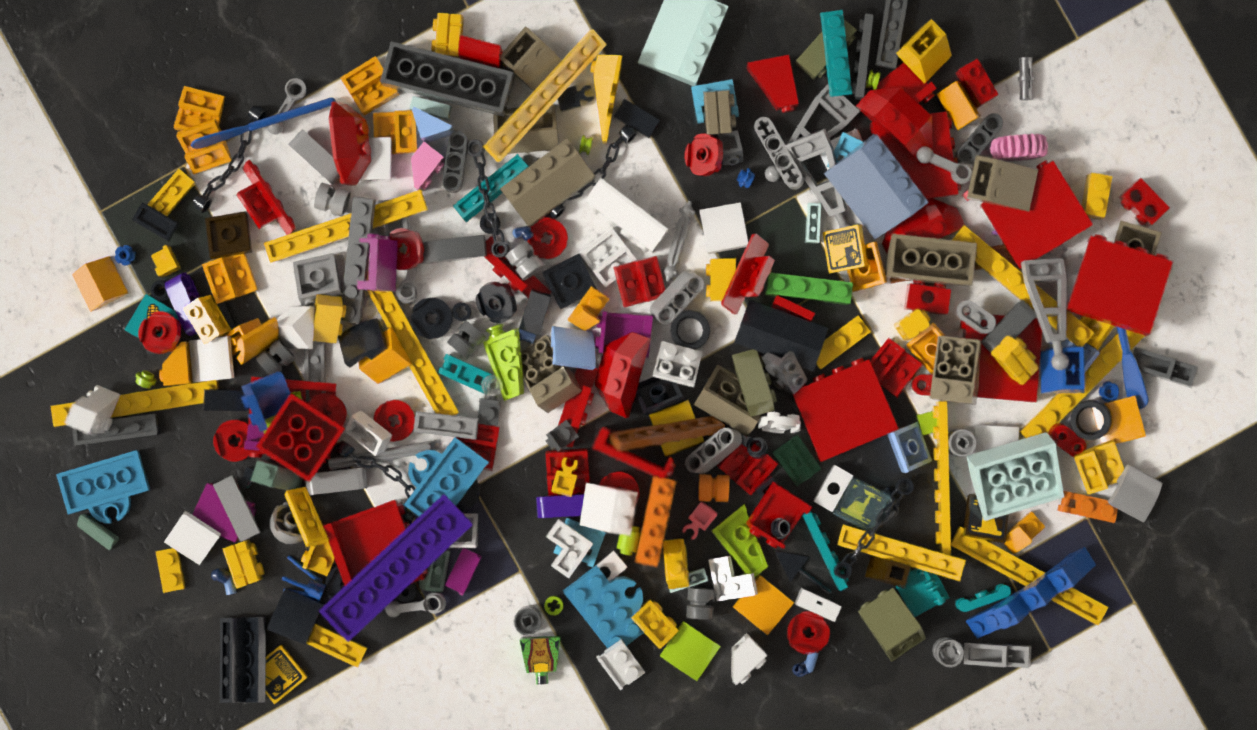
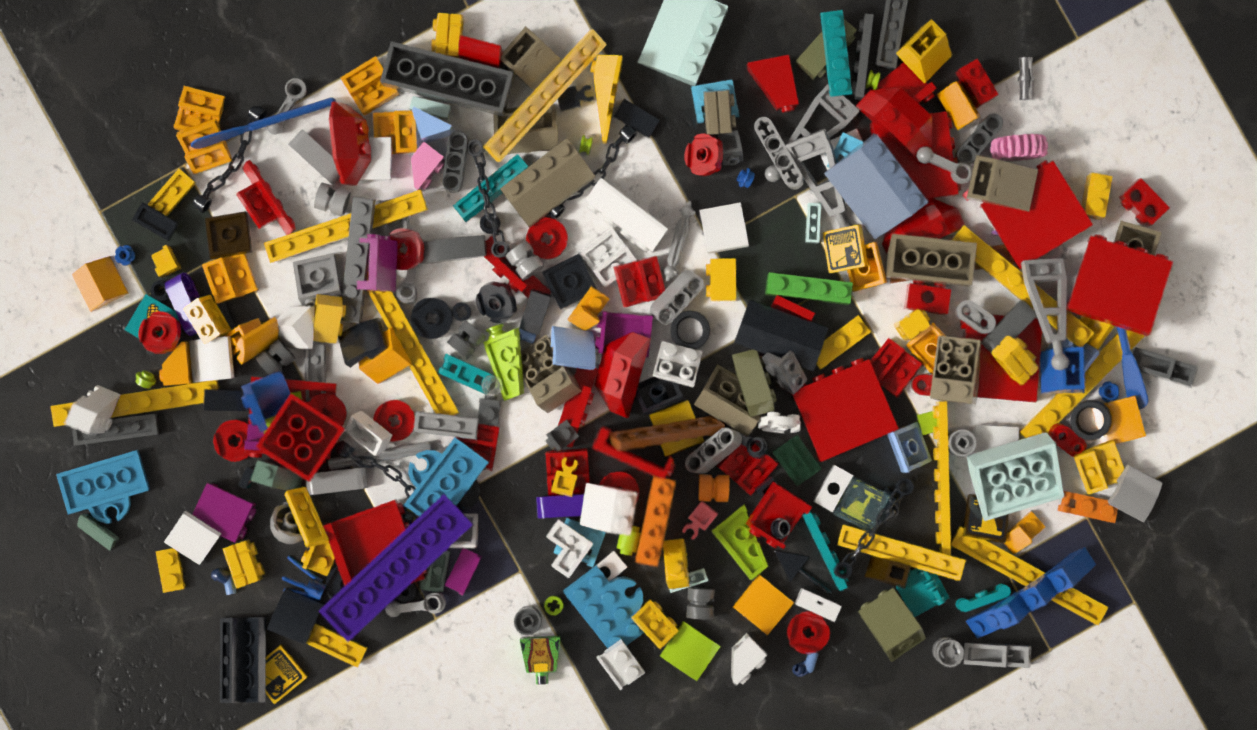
light grey tile [213,475,260,542] -> none
dark blue arm [512,226,534,241] -> none
white plate [709,556,758,601] -> none
red bracket [721,234,775,314] -> none

